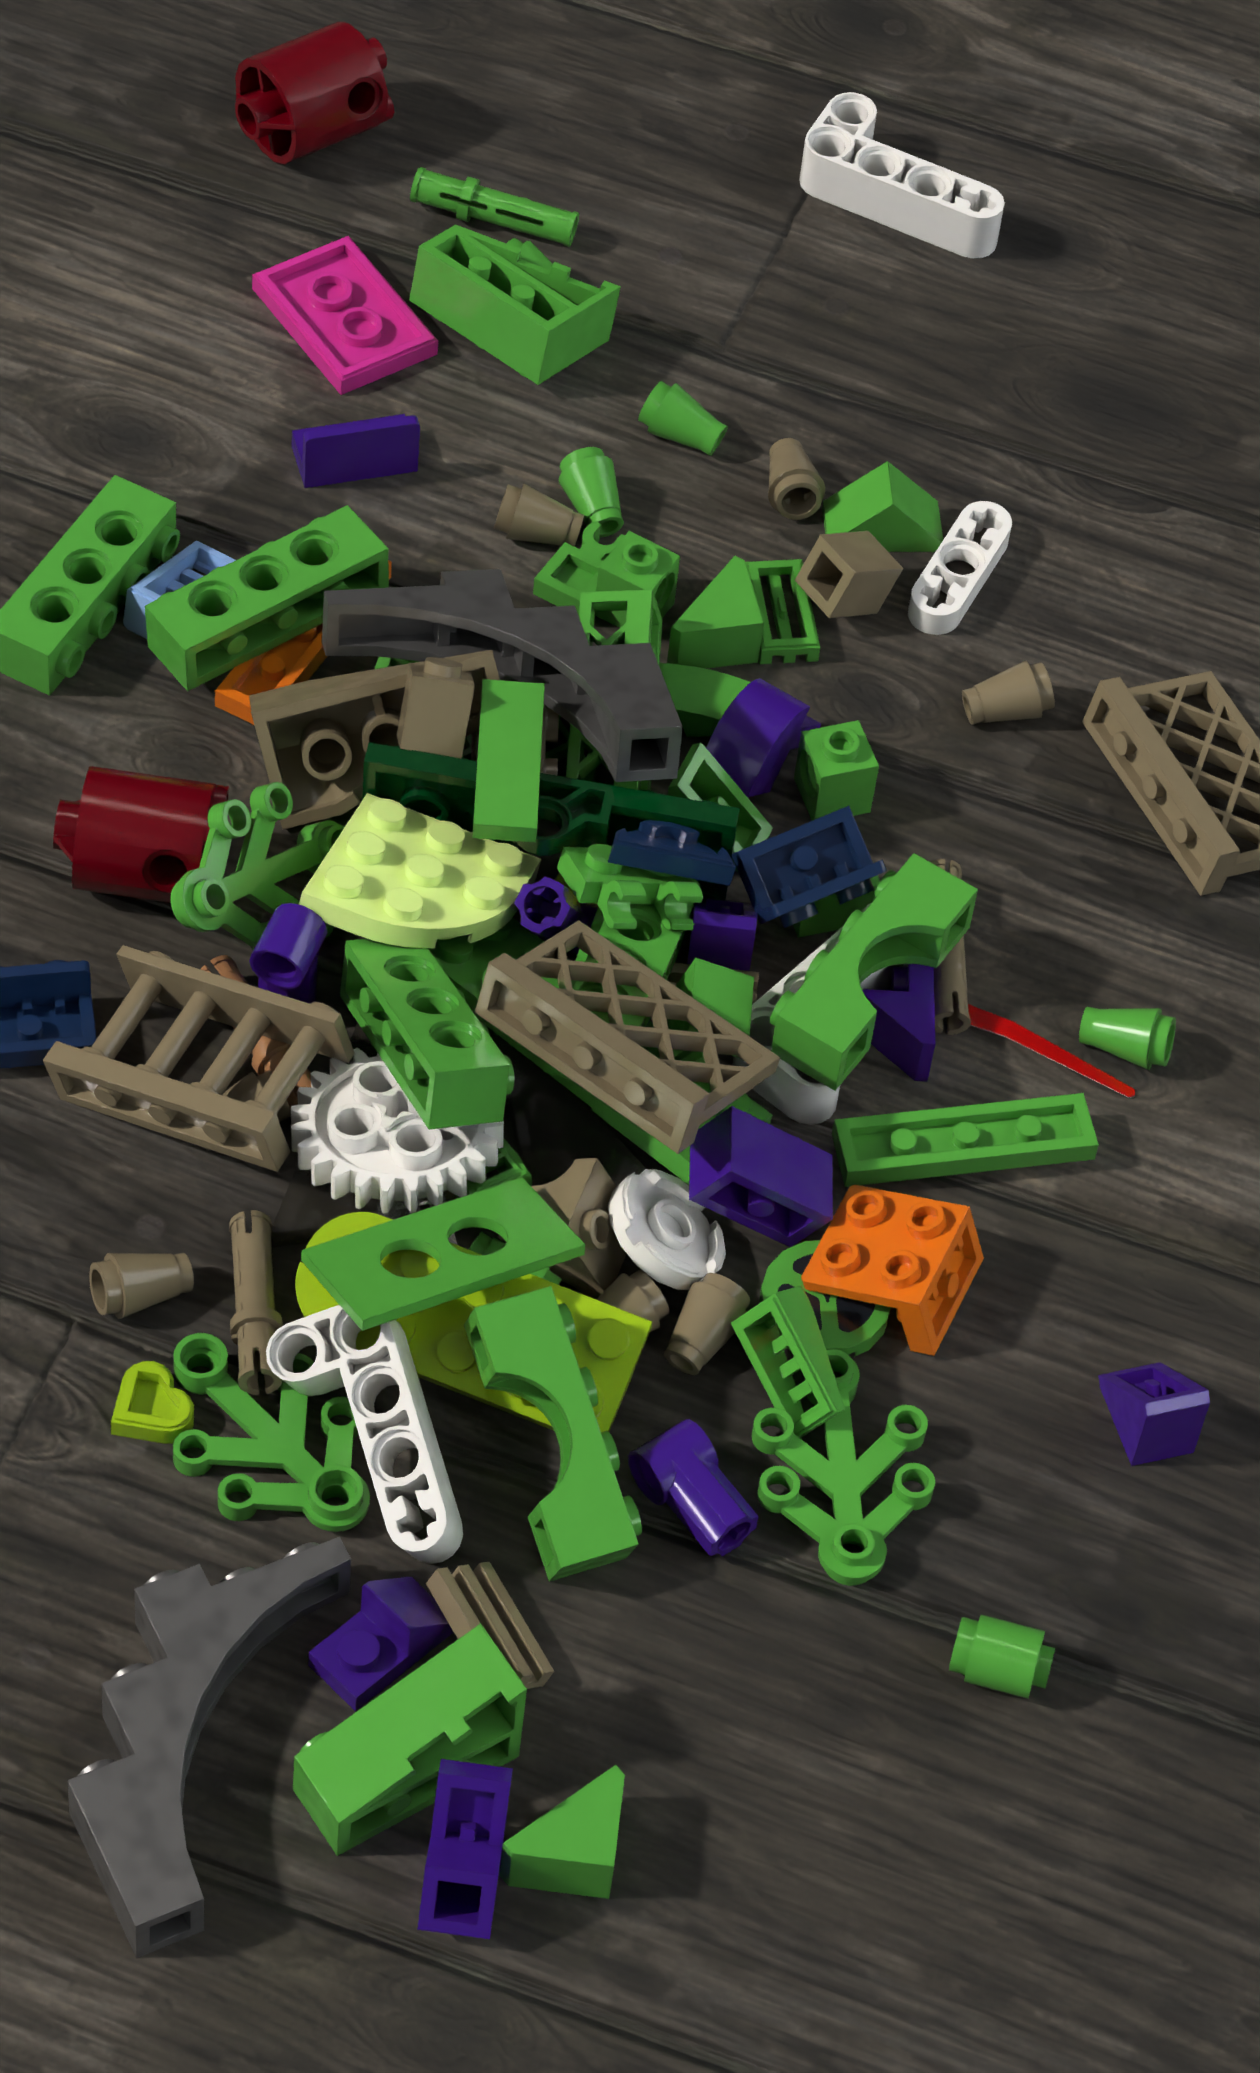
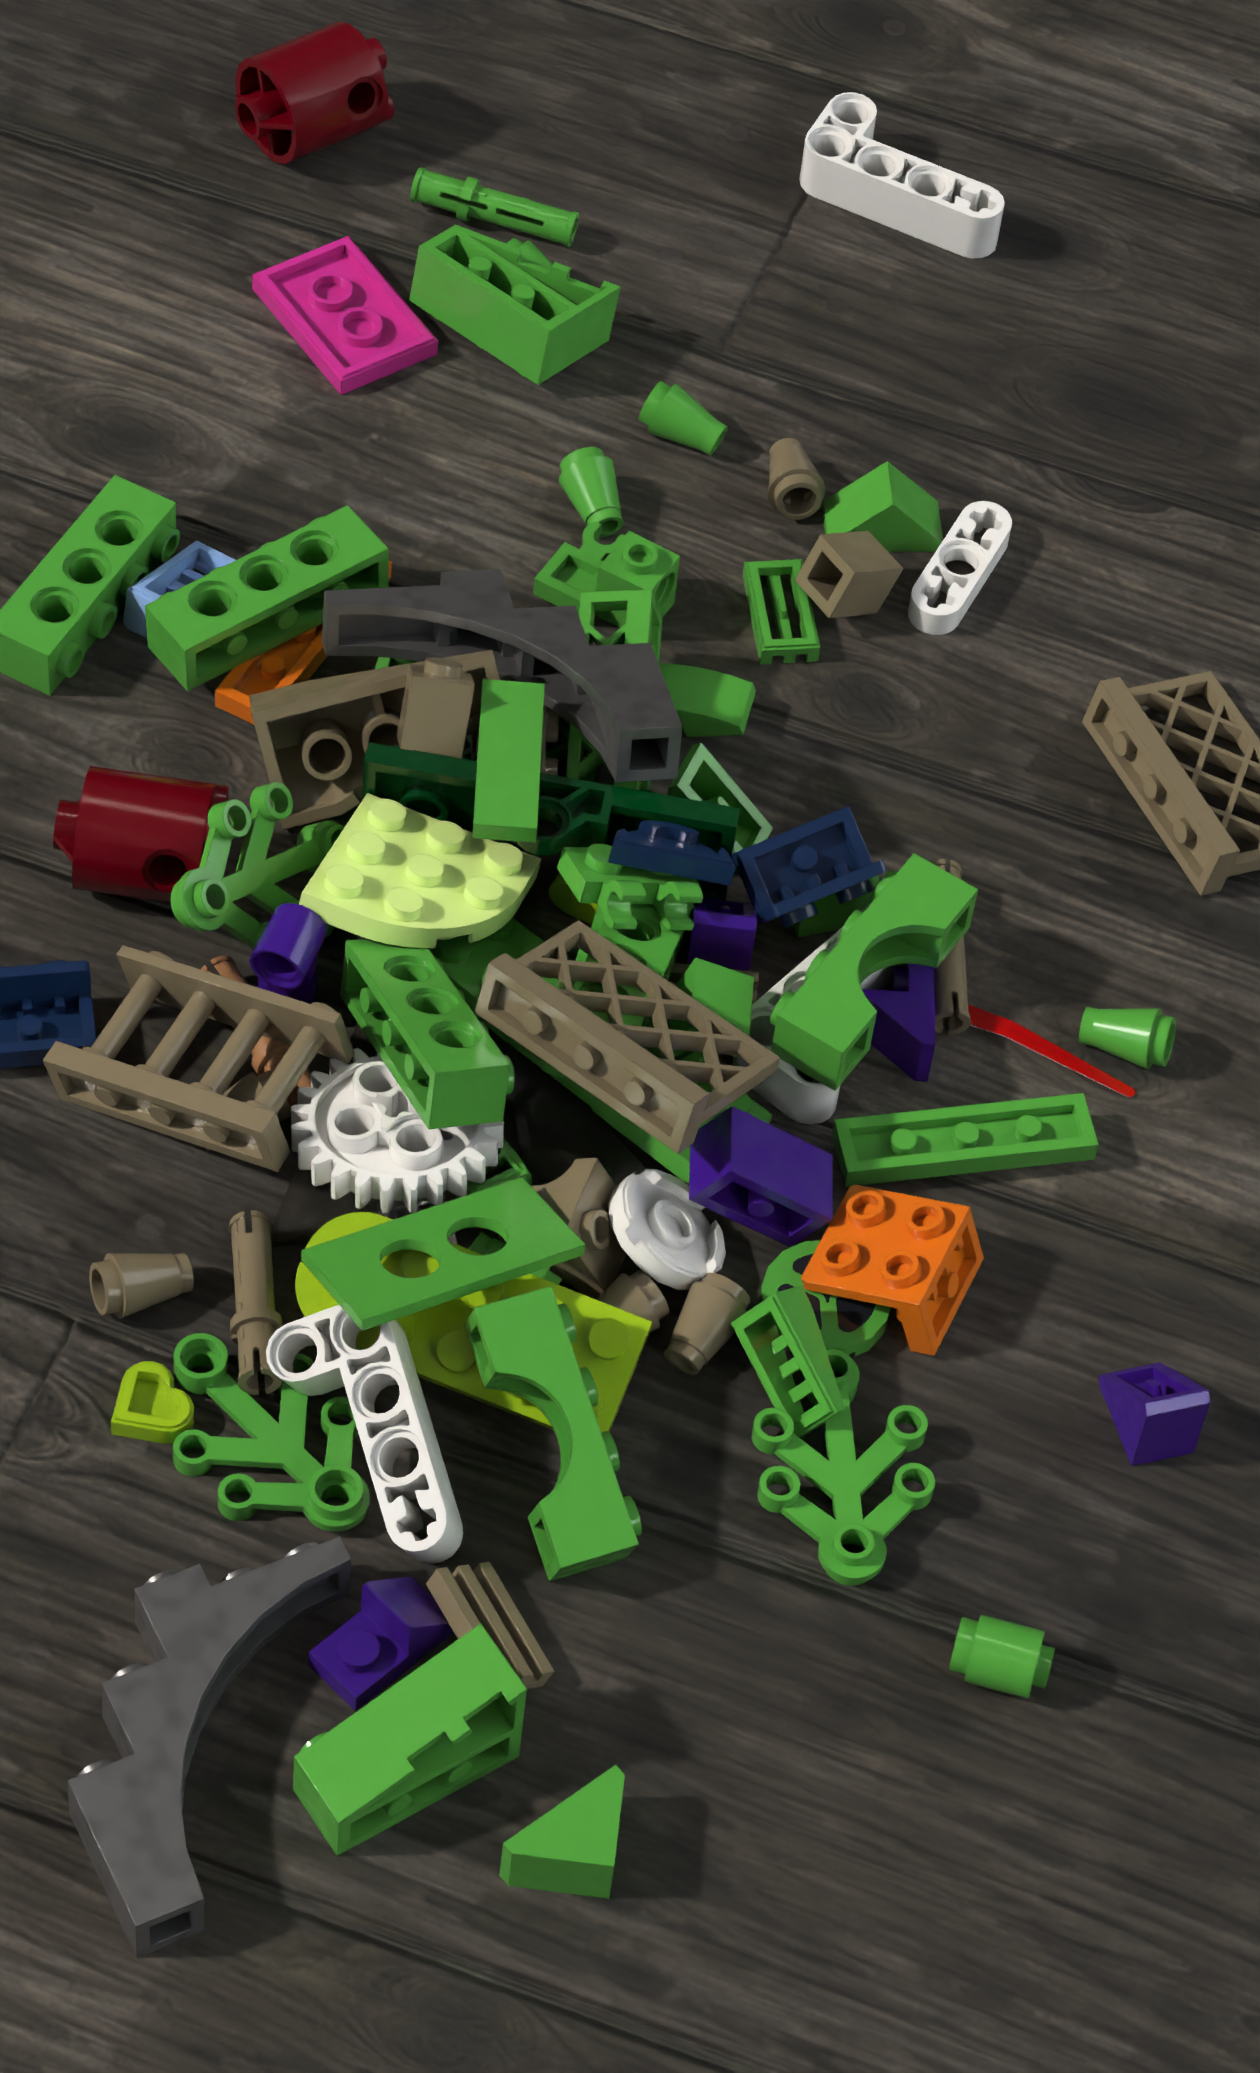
dark purple panel [292,414,420,488] -> none
dark purple brick [417,1759,513,1939] -> none
dark tan cone [494,483,584,546] -> none
dark purple piece [514,876,598,956] -> none
dark purple piece [628,1419,759,1556] -> none
bright green slope [667,555,764,669] -> none
dark purple brick [706,678,821,797] -> none
bright green brick [794,720,879,821] -> none
dark tan cone [962,660,1055,725] -> none

